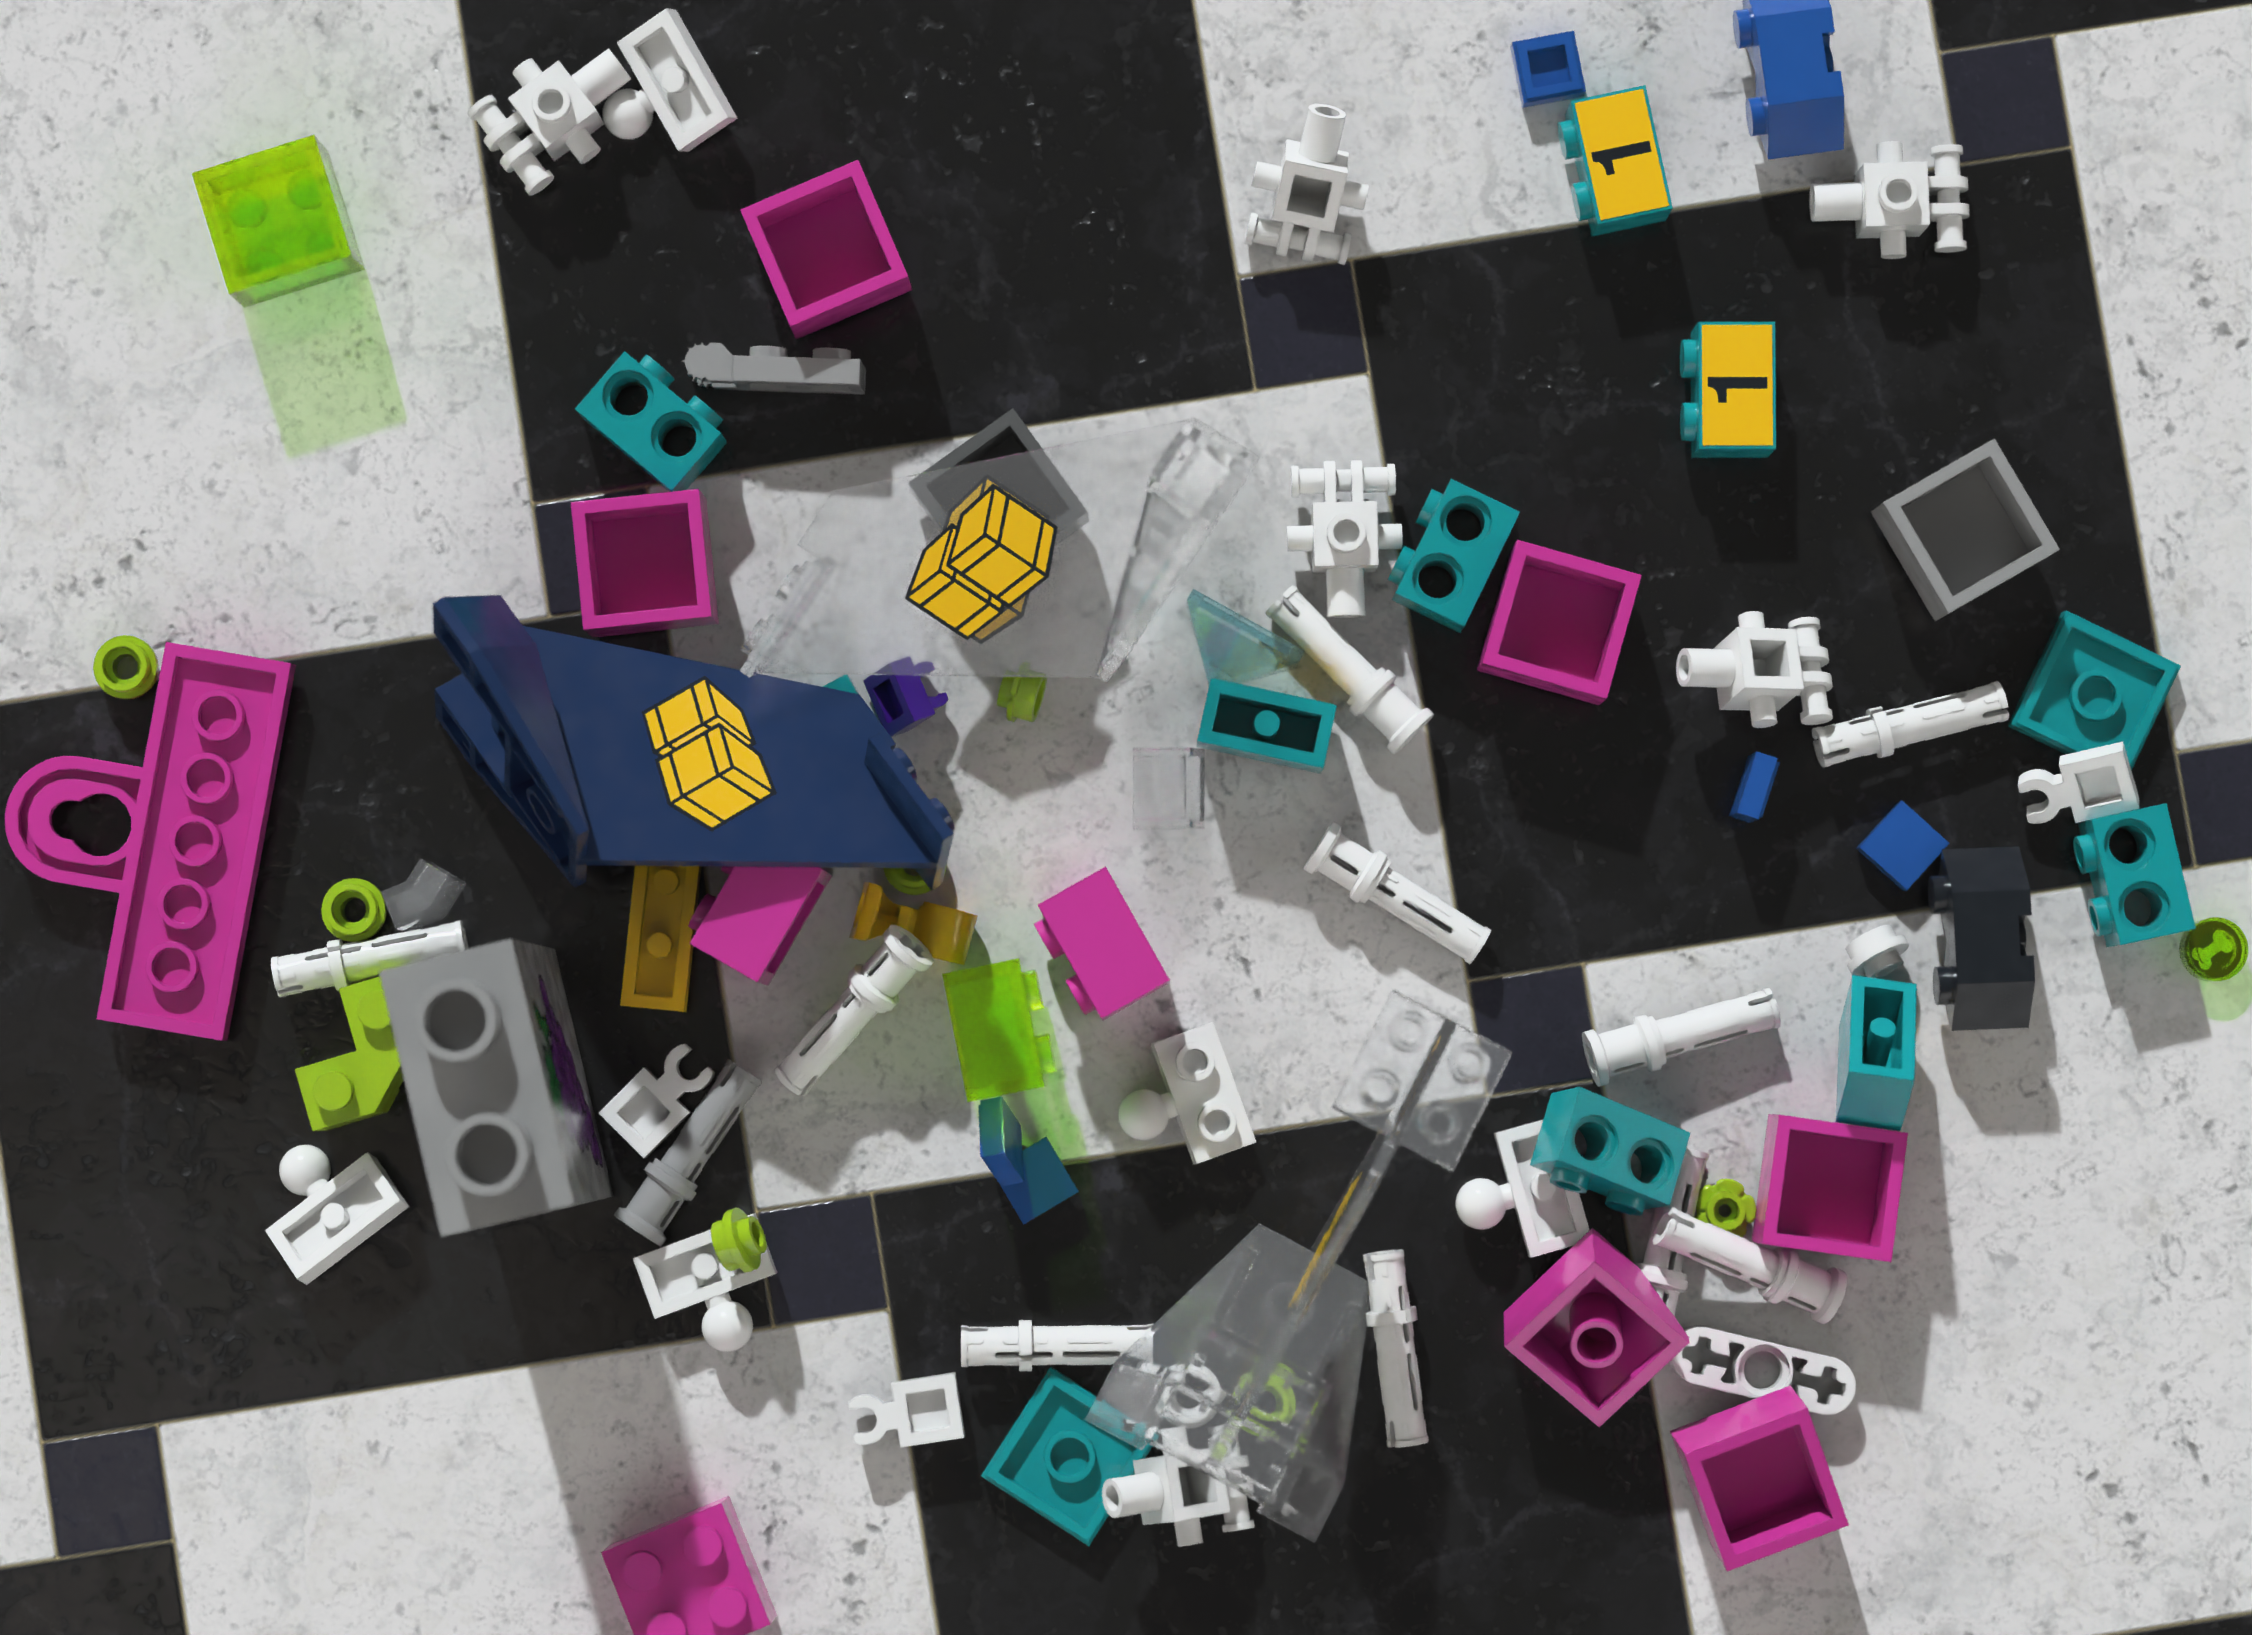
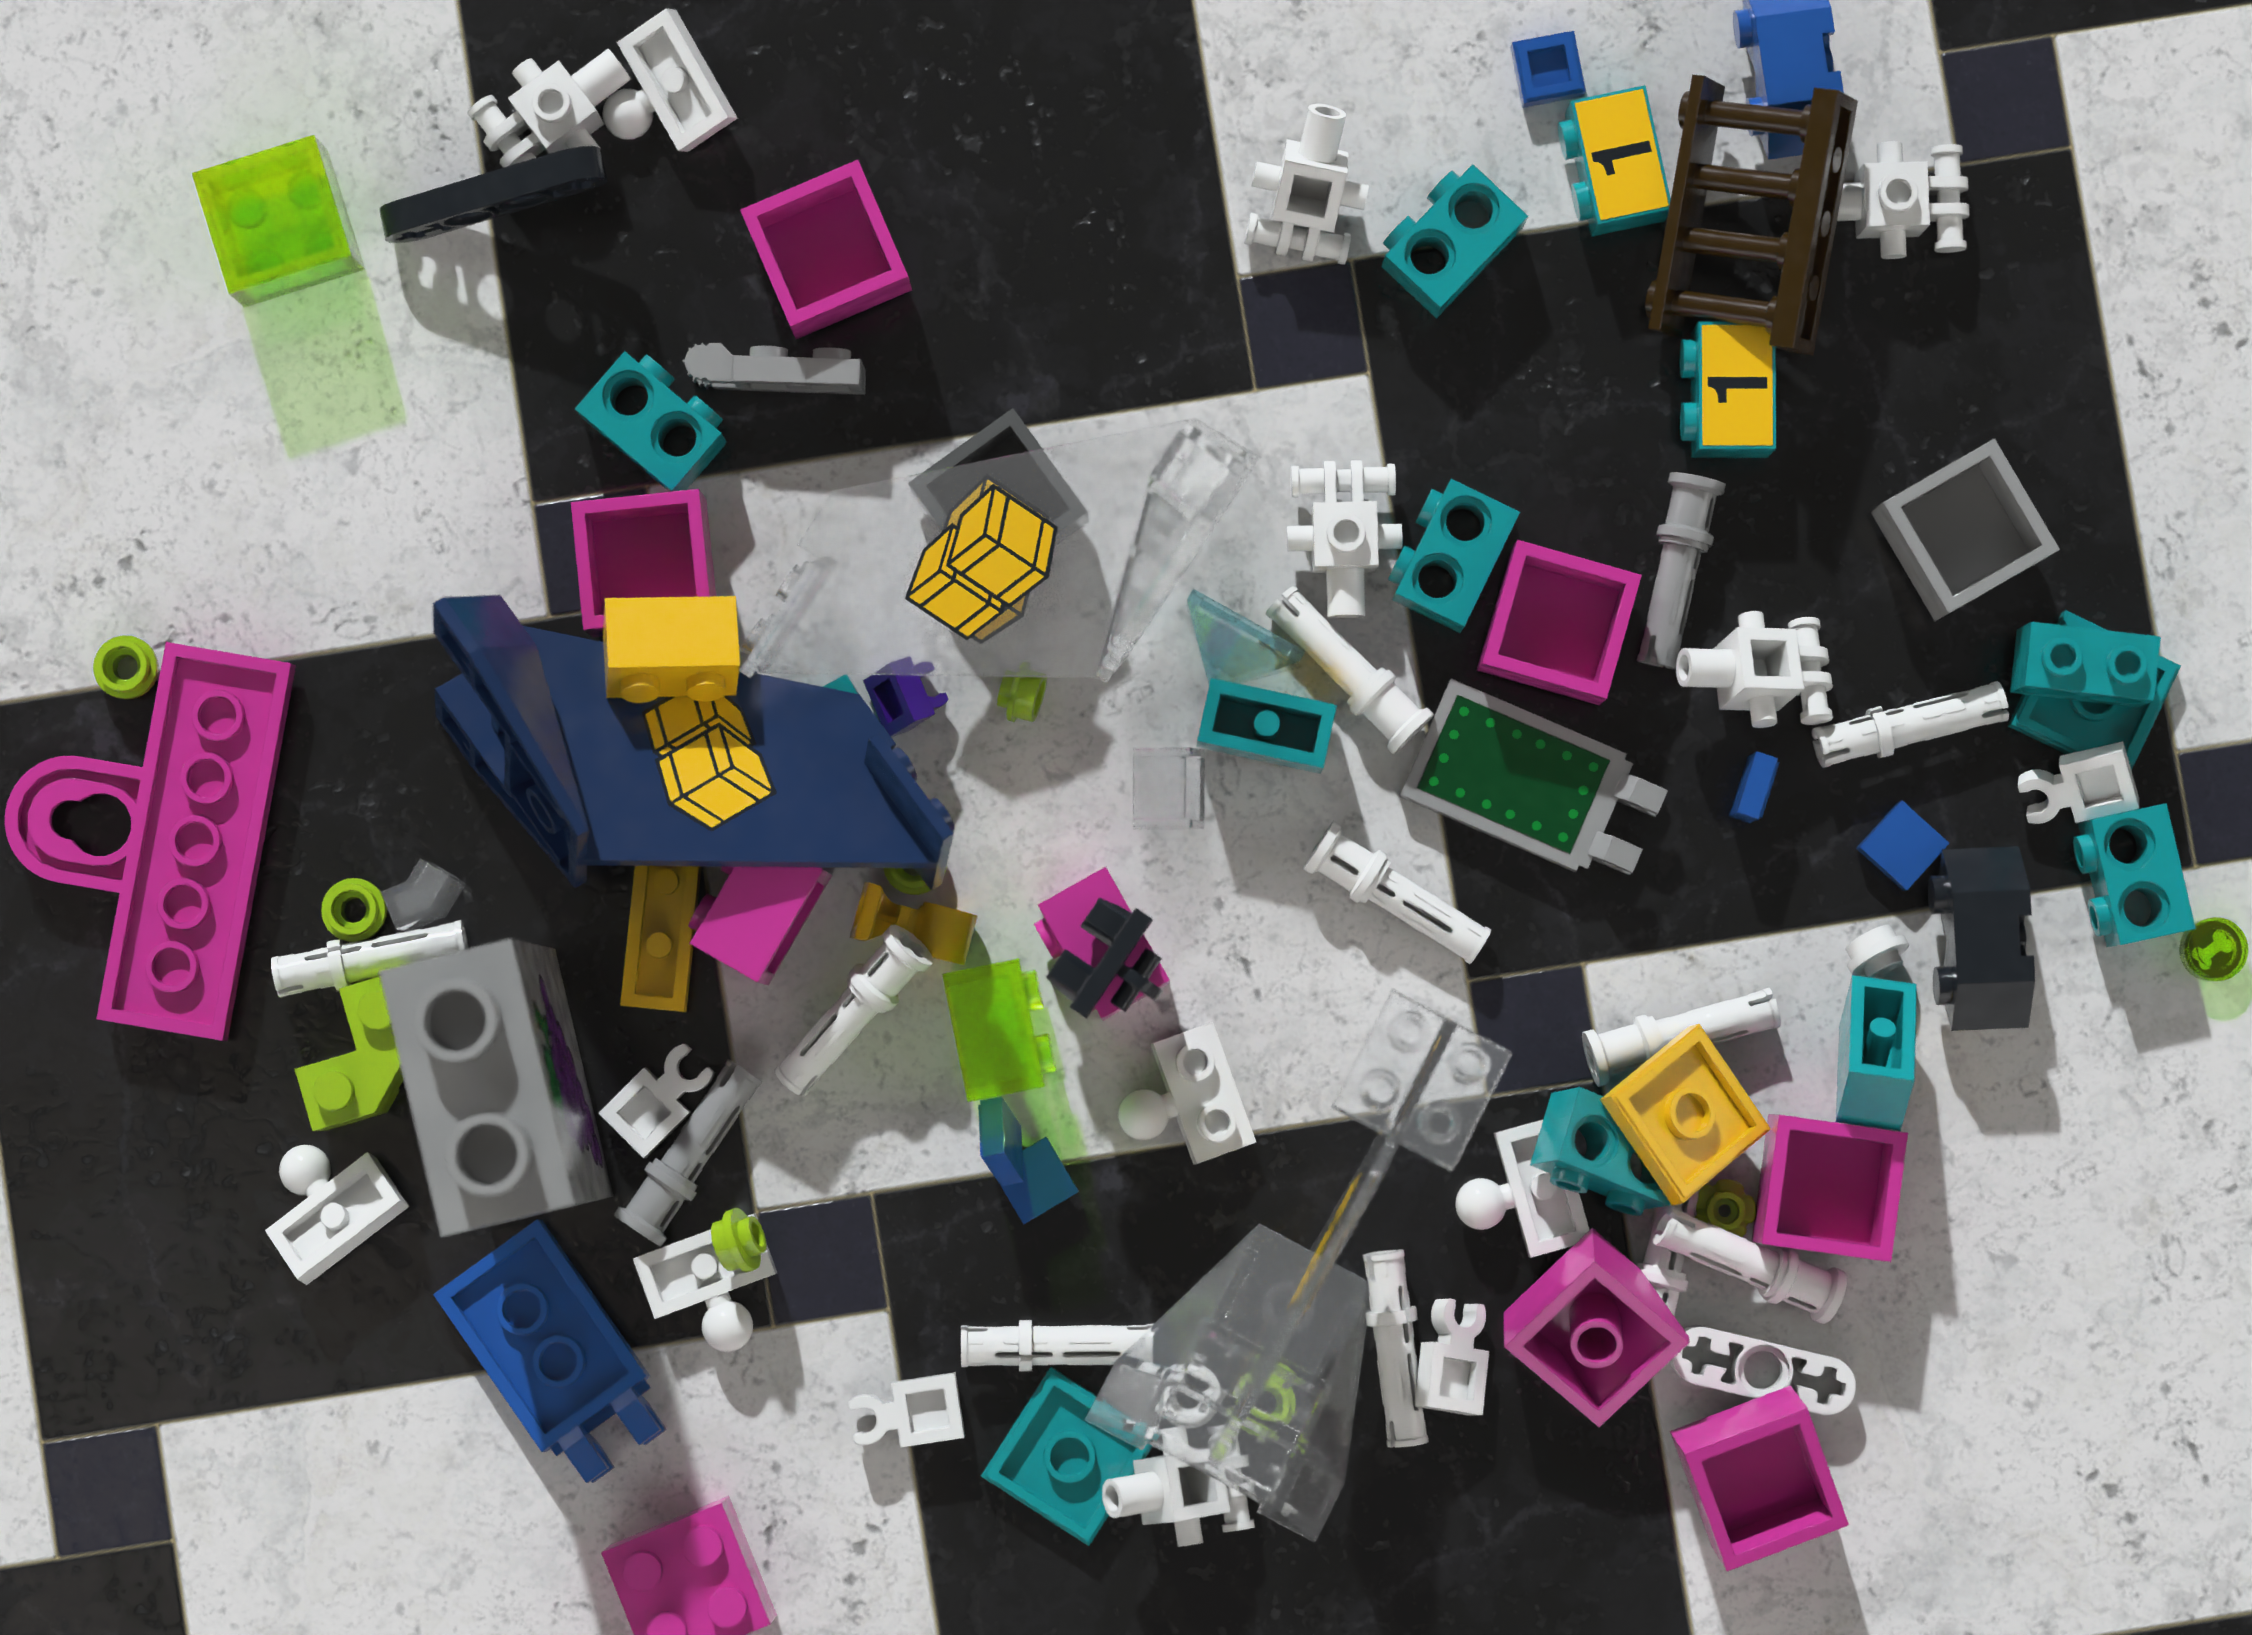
none -> black beam [379,146,608,243]
none -> blue tile [433,1219,667,1483]
none -> yellow brick [603,596,740,703]
none -> black hips [1046,898,1163,1019]
none -> teal brick [1382,164,1528,319]
none -> tile [1400,678,1668,875]
none -> white plate [1414,1299,1489,1416]
none -> yellow tile [1600,1024,1771,1206]
none -> light grey pin [1636,472,1726,669]
none -> dark brown fence [1645,74,1858,356]
none -> teal brick [2010,622,2161,707]

